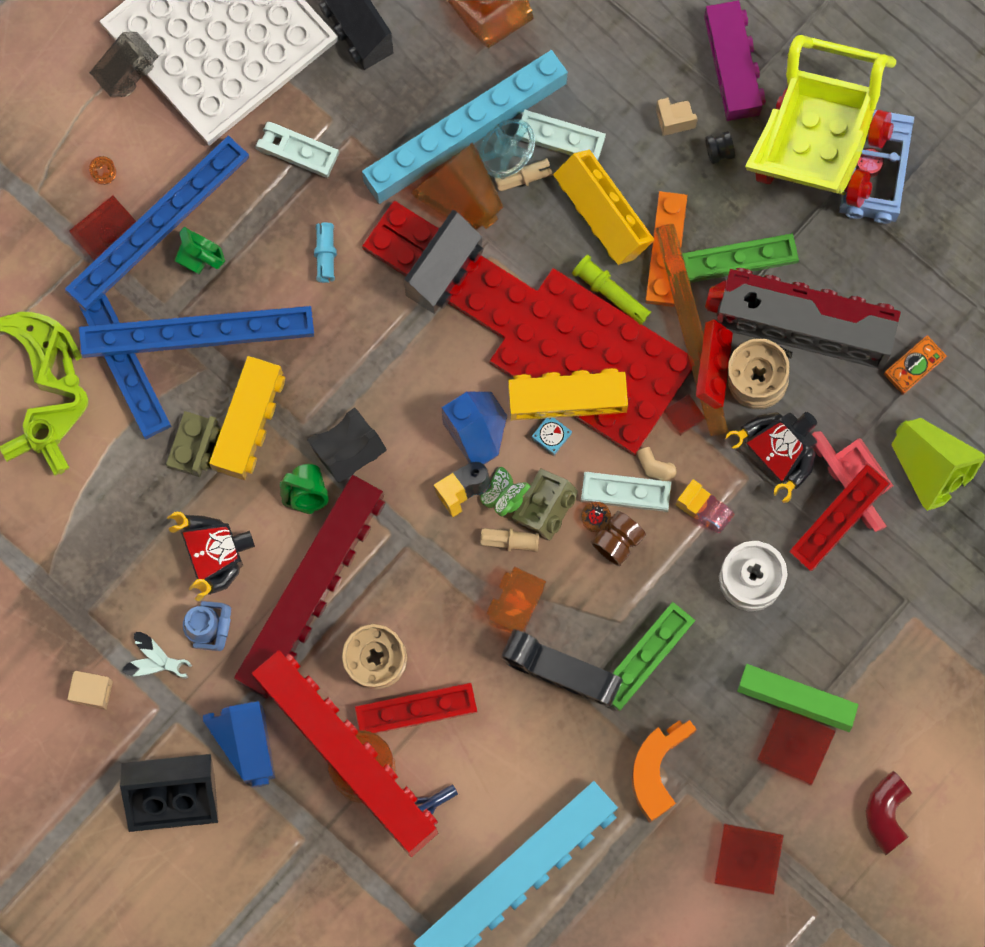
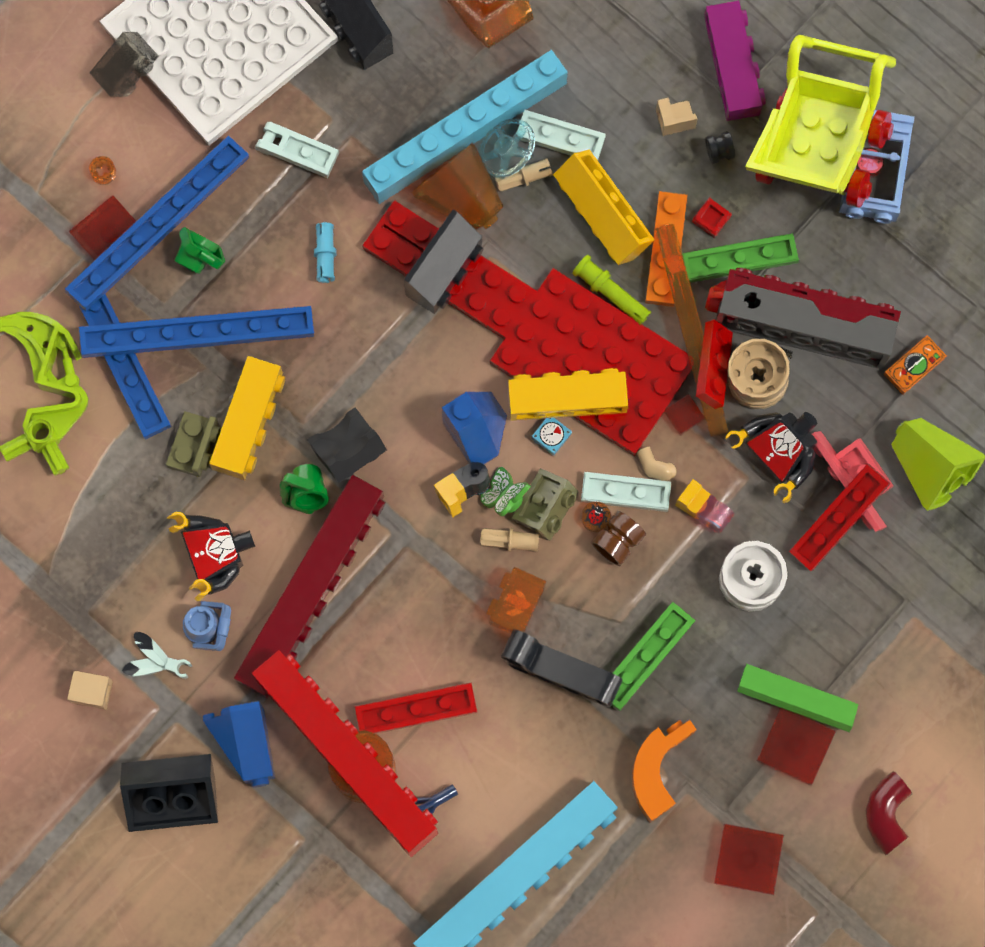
tan wheel [342,624,407,690] -> none
none -> red tile [692,197,732,238]

